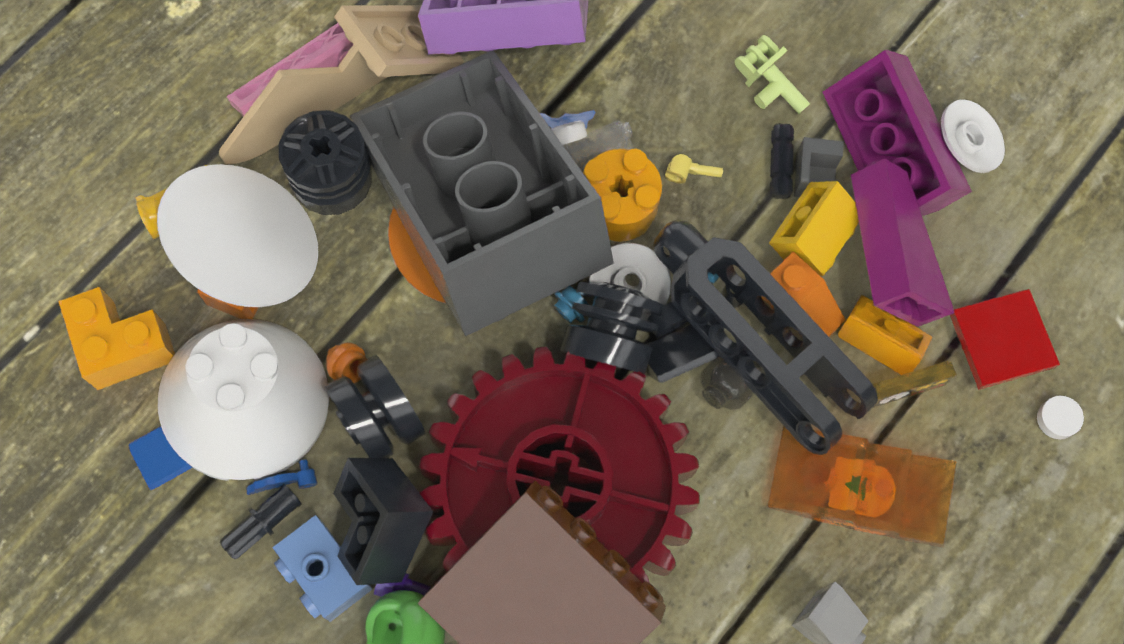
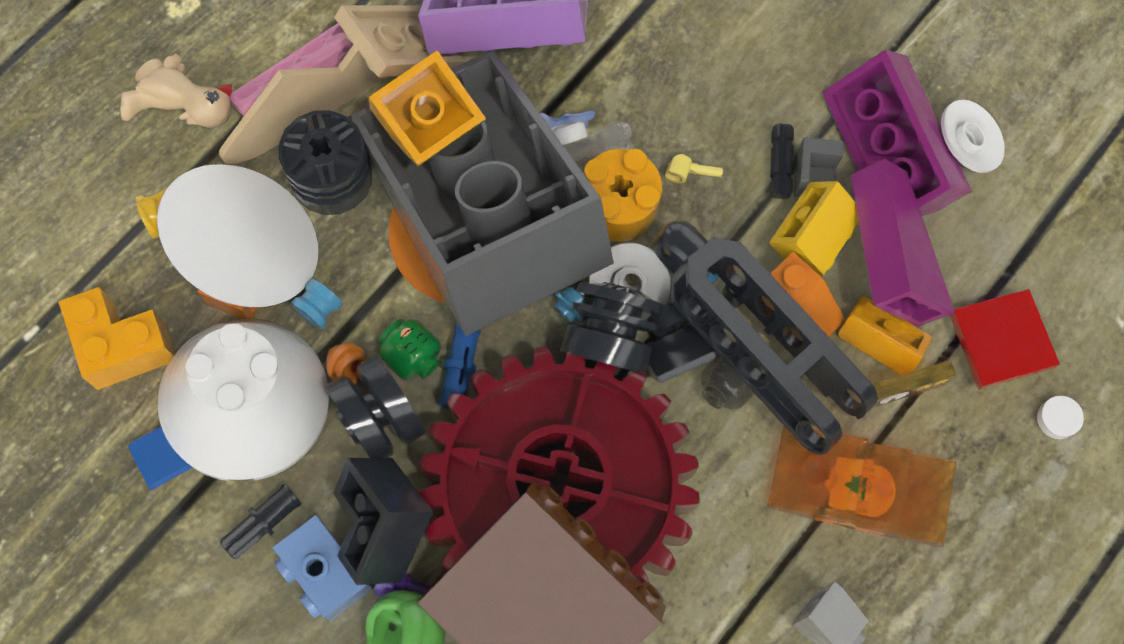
blue piece [246,460,317,495] -> none
yellowish green arm [734,35,810,114] -> none
none -> tan animal [120,53,232,128]
none -> dark azure wheel [290,279,343,330]
none -> light orange slope [369,51,486,166]
none -> green head [379,319,441,380]
none -> blue pin [438,324,481,409]

